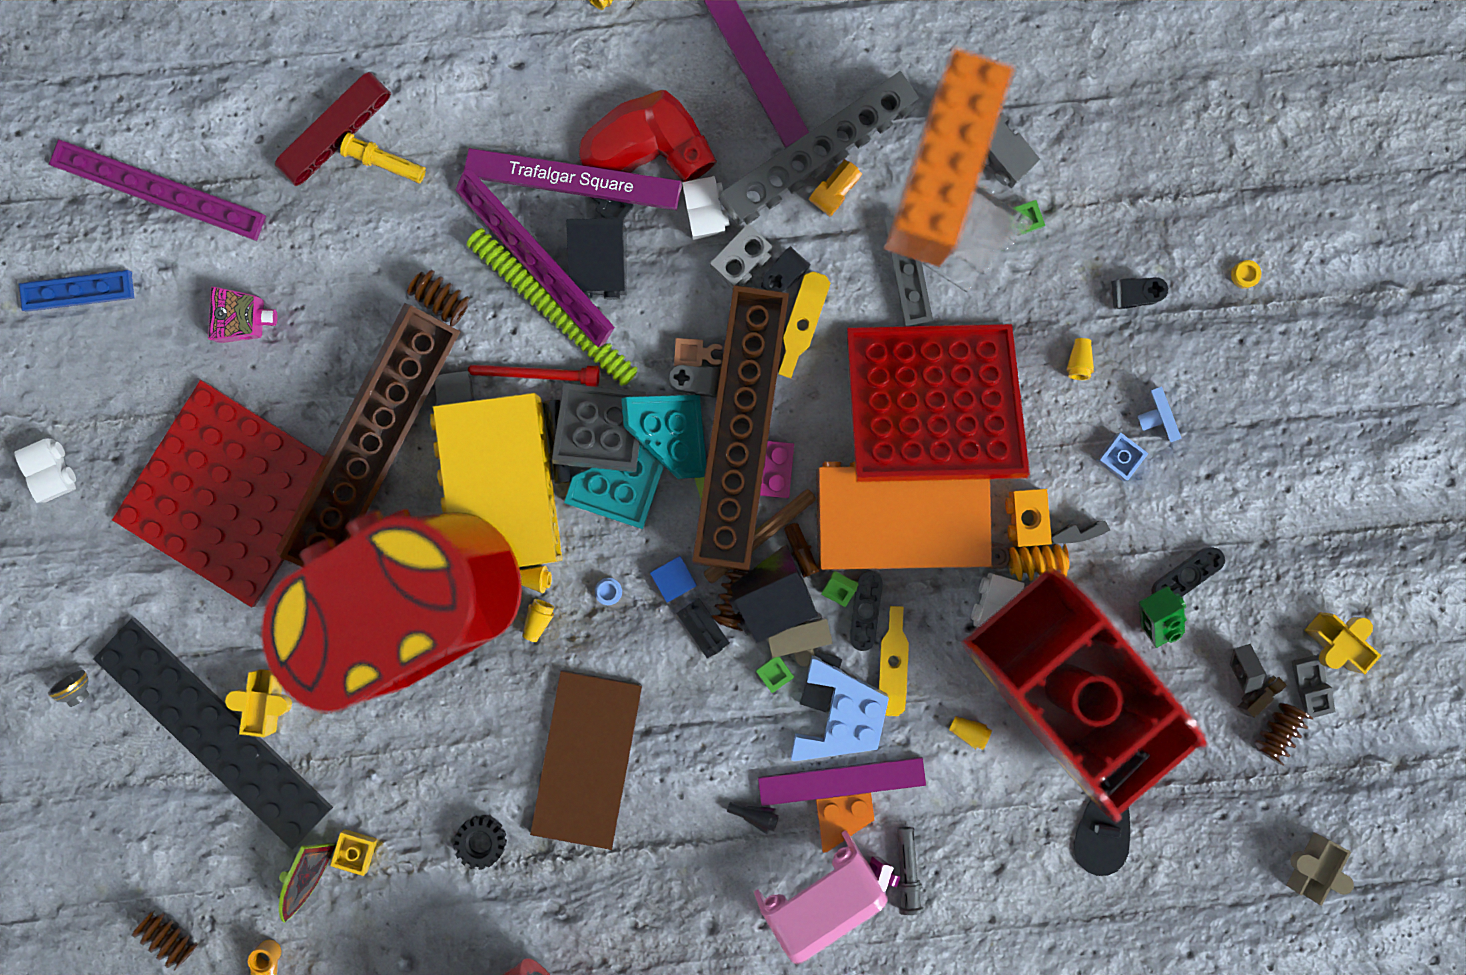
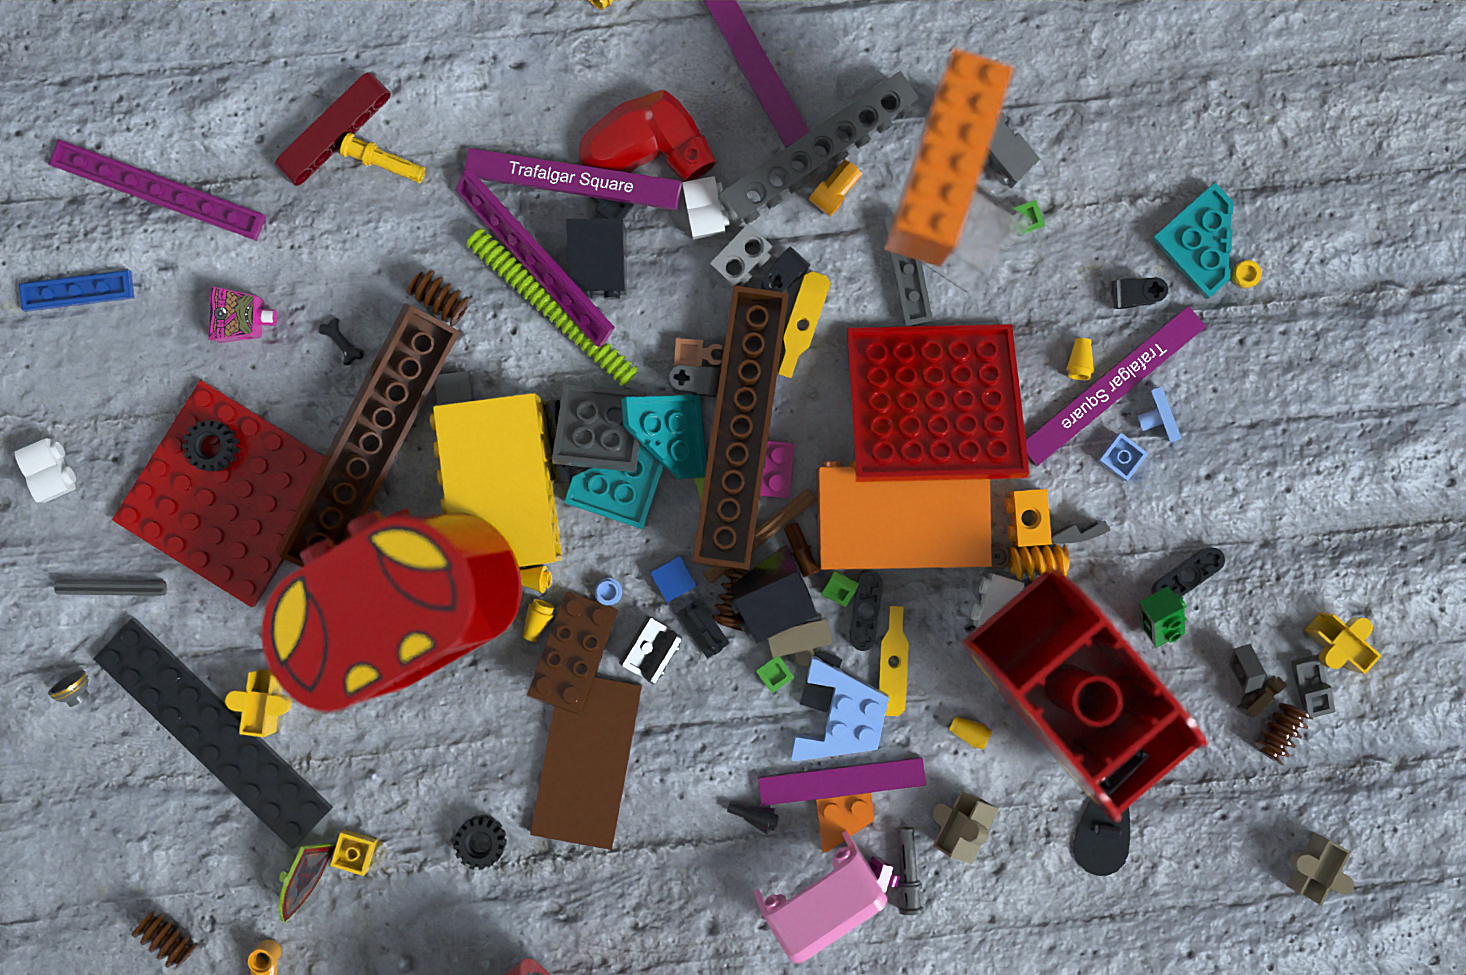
red piece [467,364,600,387] -> none
none -> dark grey axle [54,579,167,596]
none -> black tyre [182,420,240,471]
none -> black piece [319,318,364,366]
none -> reddish brown plate [527,592,618,715]
none -> dark grey bracket [619,615,682,685]
none -> dark tan piece [933,791,998,864]
none -> magenta tile [1026,306,1206,467]
none -> teal plate [1151,182,1234,299]

